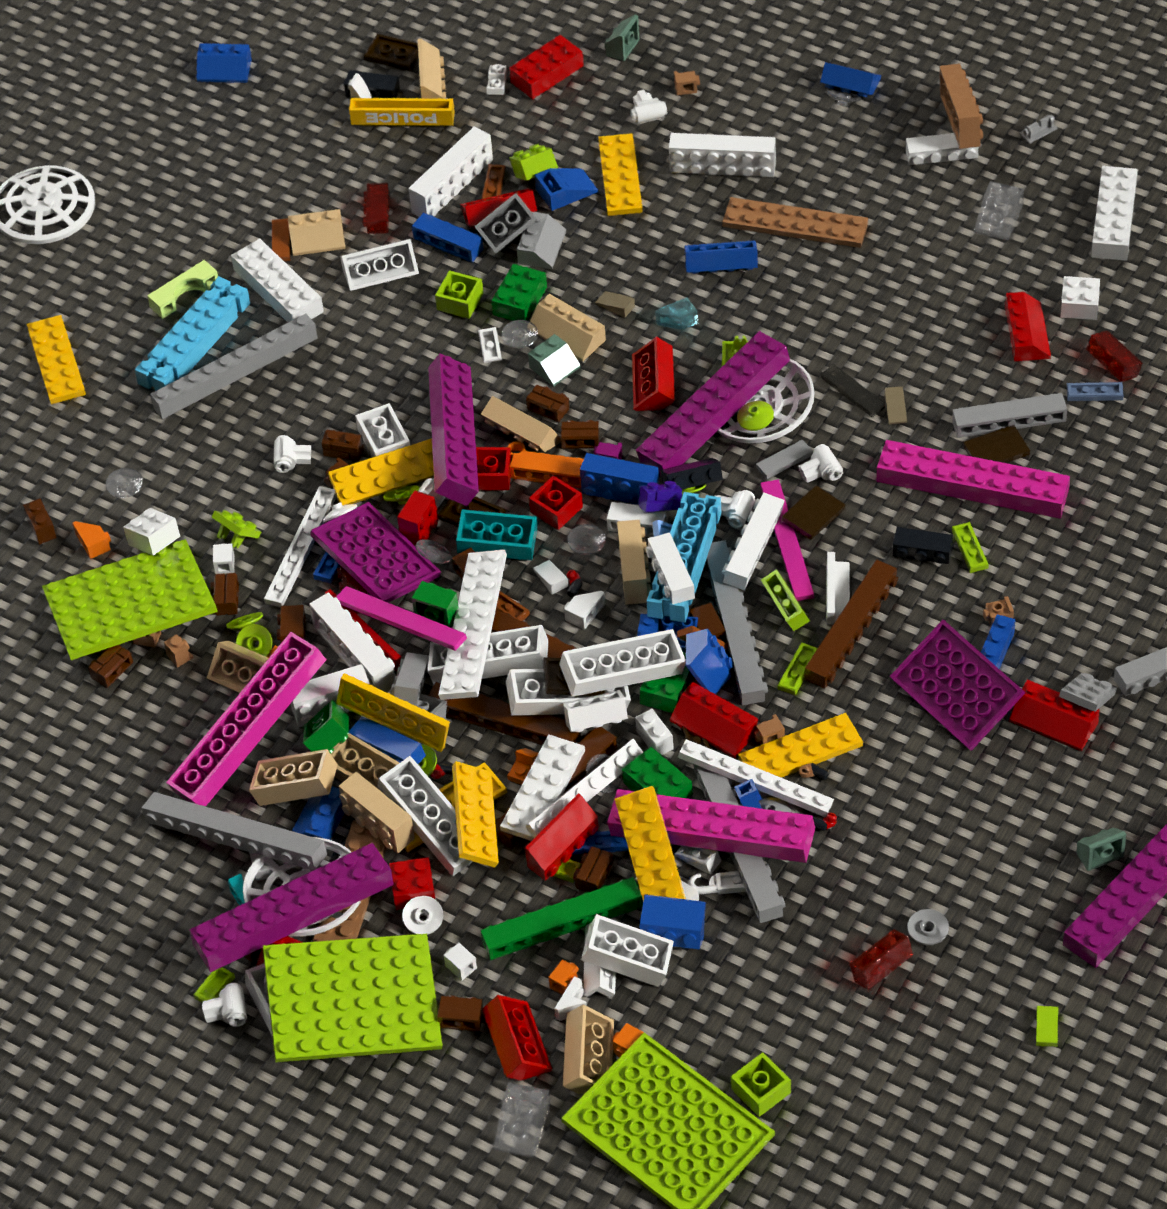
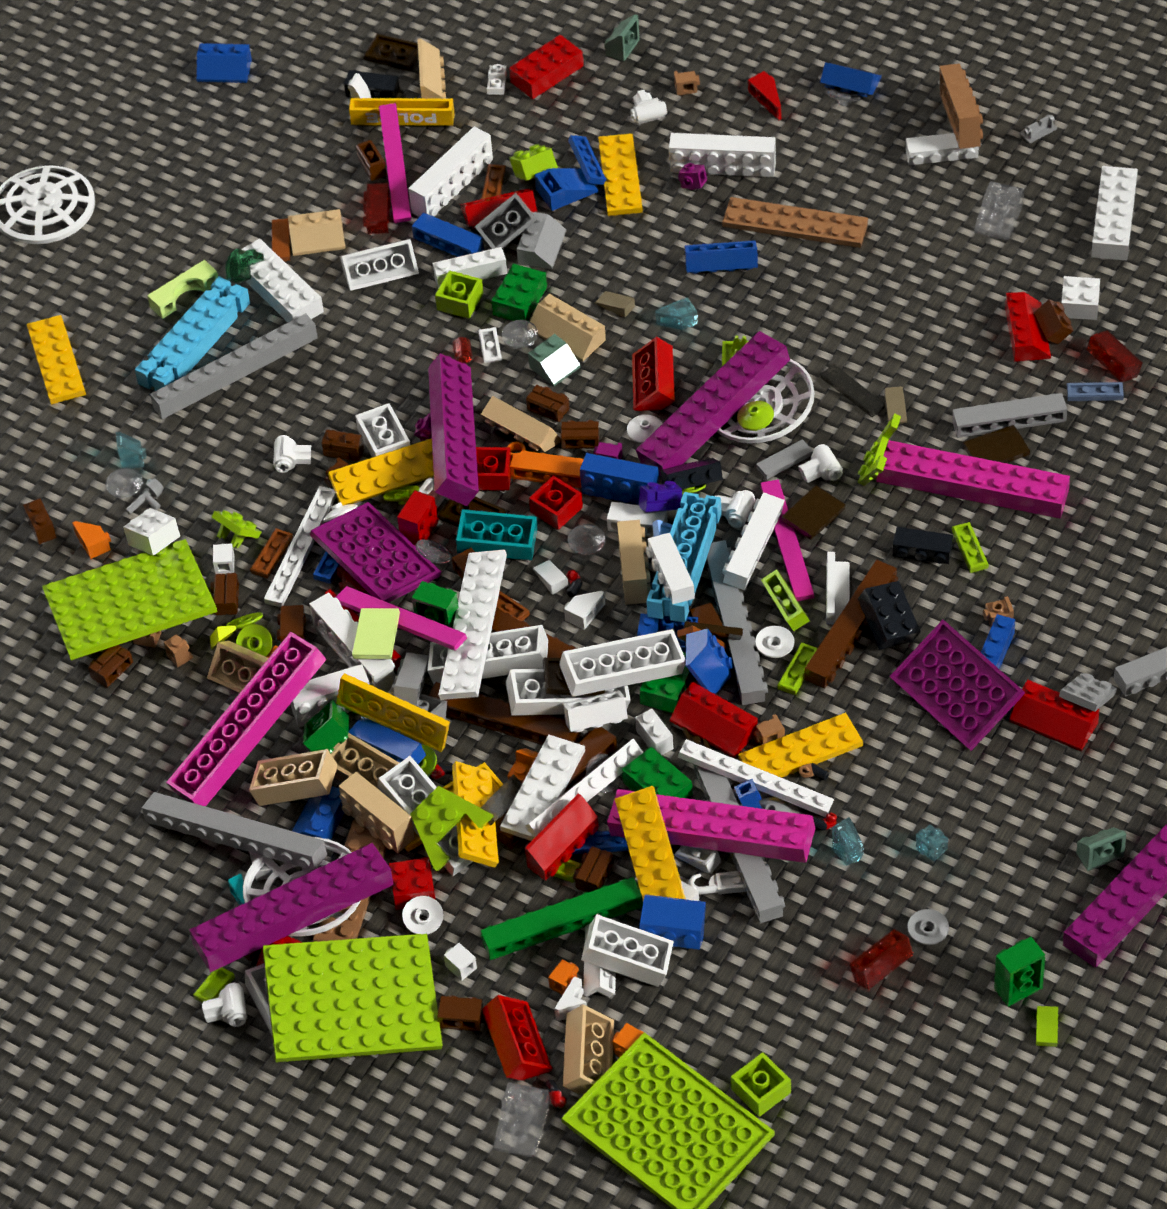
none -> clear light blue slope [116,432,147,470]
none -> light grey piece [125,478,164,514]
none -> neon yellow slope [210,626,236,649]
none -> clear green brick [225,248,264,284]
none -> dark orange tile [250,528,293,579]
none -> yellowish green tile [352,608,400,659]
none -> reddish brown brick [356,140,387,181]
none -> dark pink tile [379,103,412,223]
none -> lime wing [410,786,494,871]
none -> magenta brick [414,413,432,441]
none -> white brick [433,247,507,289]
none -> clear red brick [453,337,472,364]
none -> clear smoke tile [480,774,522,825]
none -> red arm [545,1079,566,1108]
none -> blue plate [568,135,606,185]
none -> white dish [627,415,663,444]
none -> magenta brick [678,163,707,190]
none -> dark brown tile [683,621,743,640]
none -> red slope [748,71,781,121]
none -> white dish [755,626,794,658]
none -> clear light blue slope [833,817,863,866]
none -> lime wing [858,413,901,486]
none -> black brick [858,581,921,650]
none -> clear light blue brick [916,824,948,861]
none -> green brick [994,937,1045,1007]
none -> reddish brown brick [1034,299,1074,344]

